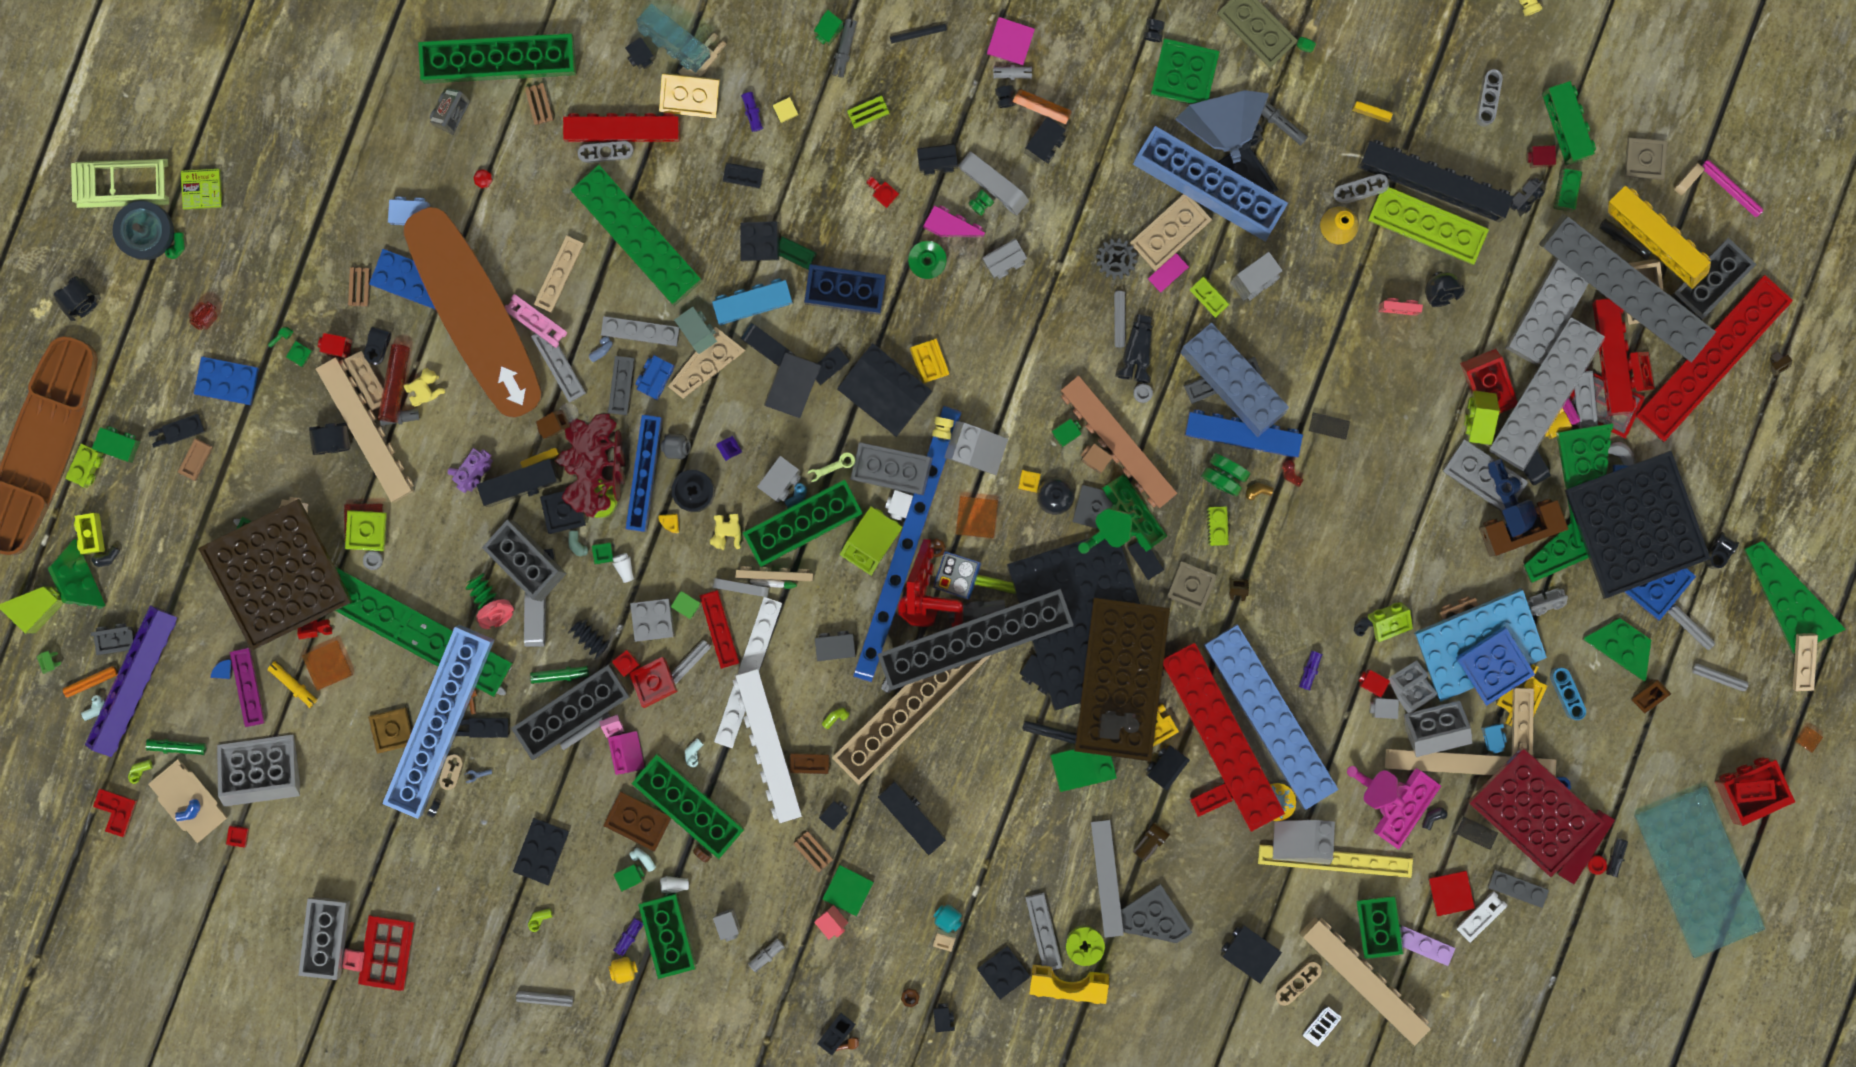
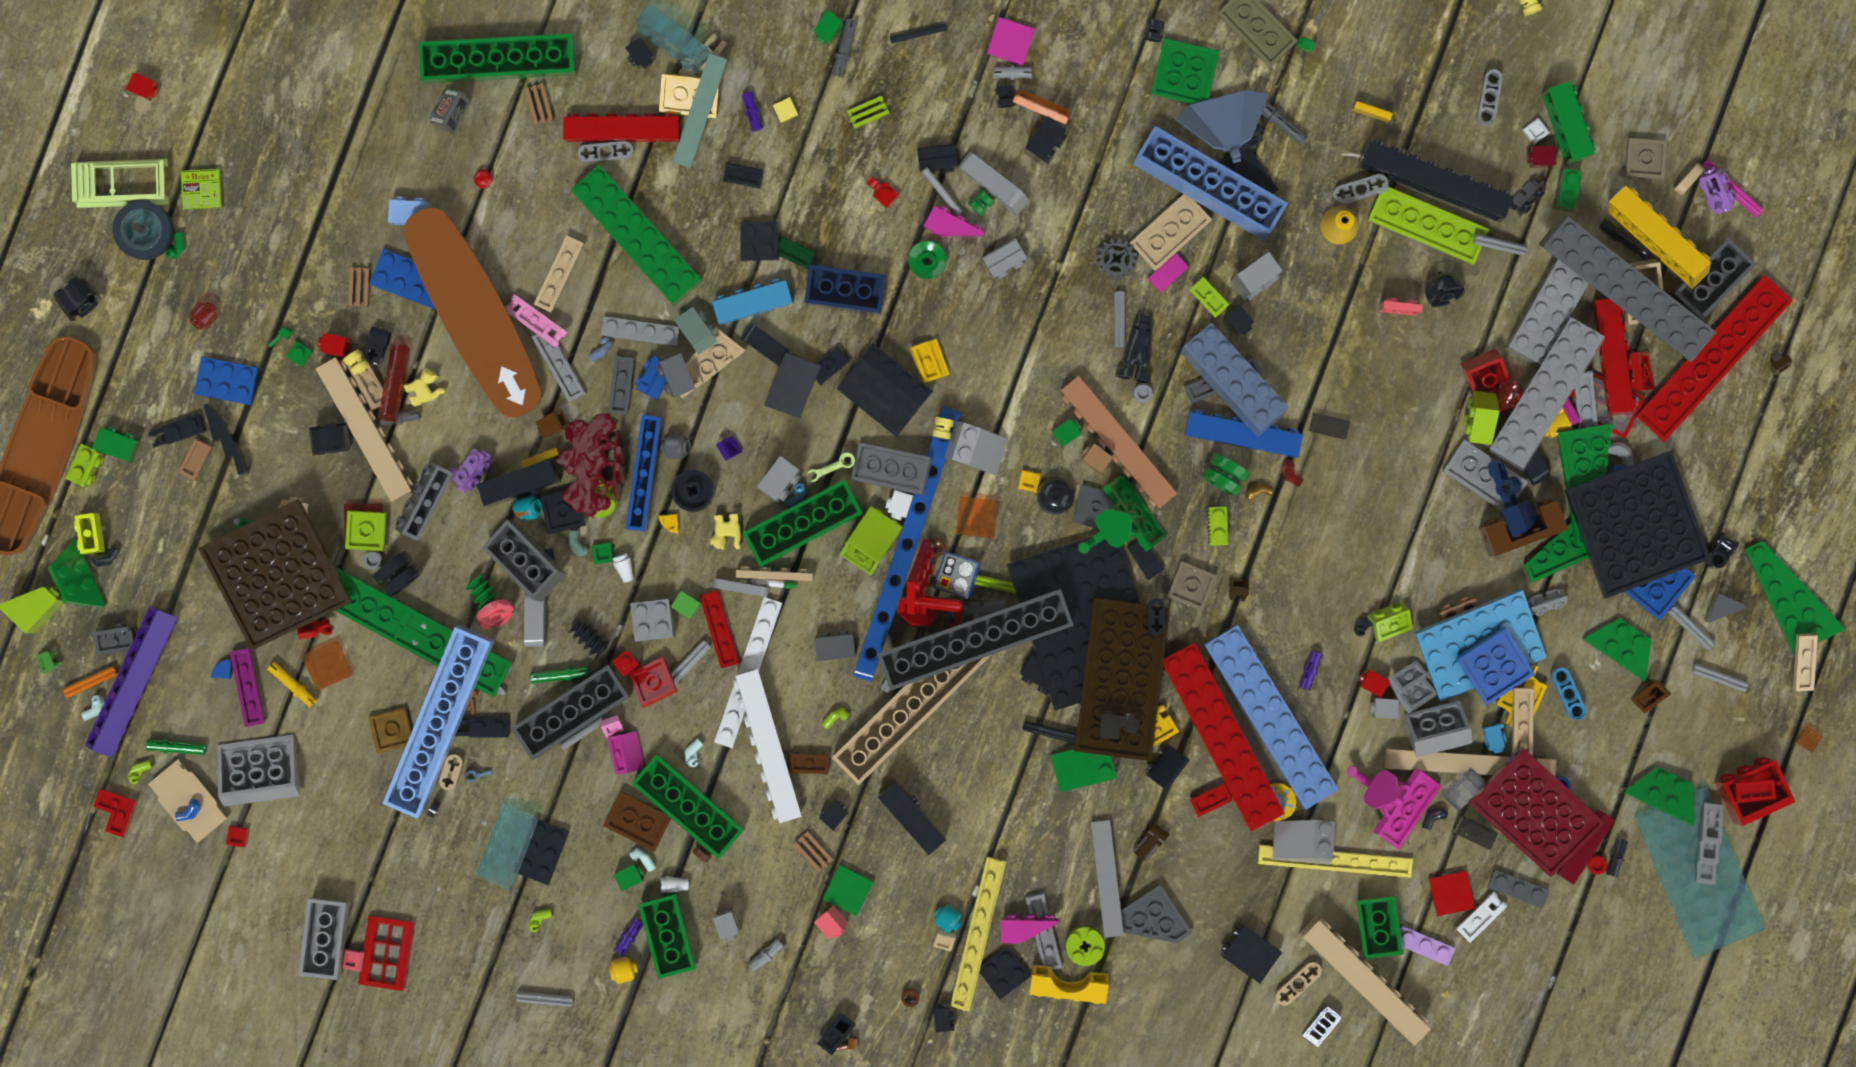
none -> red brick [126,72,159,101]
none -> black slope [203,404,249,475]
none -> light yellow wheel [343,349,370,376]
none -> black wheel [373,551,423,598]
none -> dark grey brick [395,461,453,541]
none -> clear light blue plate [476,804,539,890]
none -> teal head [512,495,542,521]
none -> dark grey brick [656,352,696,398]
none -> sand green tile [673,52,727,168]
none -> light grey bar [921,167,962,215]
none -> light yellow tile [950,856,1007,1011]
none -> dark pink slope [1001,914,1061,943]
none -> black beam [1147,598,1166,636]
none -> black brick [1224,304,1254,335]
none -> clear brick [1441,767,1486,811]
none -> light grey axle [1473,234,1528,255]
none -> clear red head [1496,380,1524,410]
none -> white tile [1522,118,1550,145]
none -> green wing [1624,767,1695,827]
none -> light grey slope [1694,803,1724,885]
none -> medium lavender brick [1699,166,1736,214]
none -> dark grey slope [1704,594,1746,622]

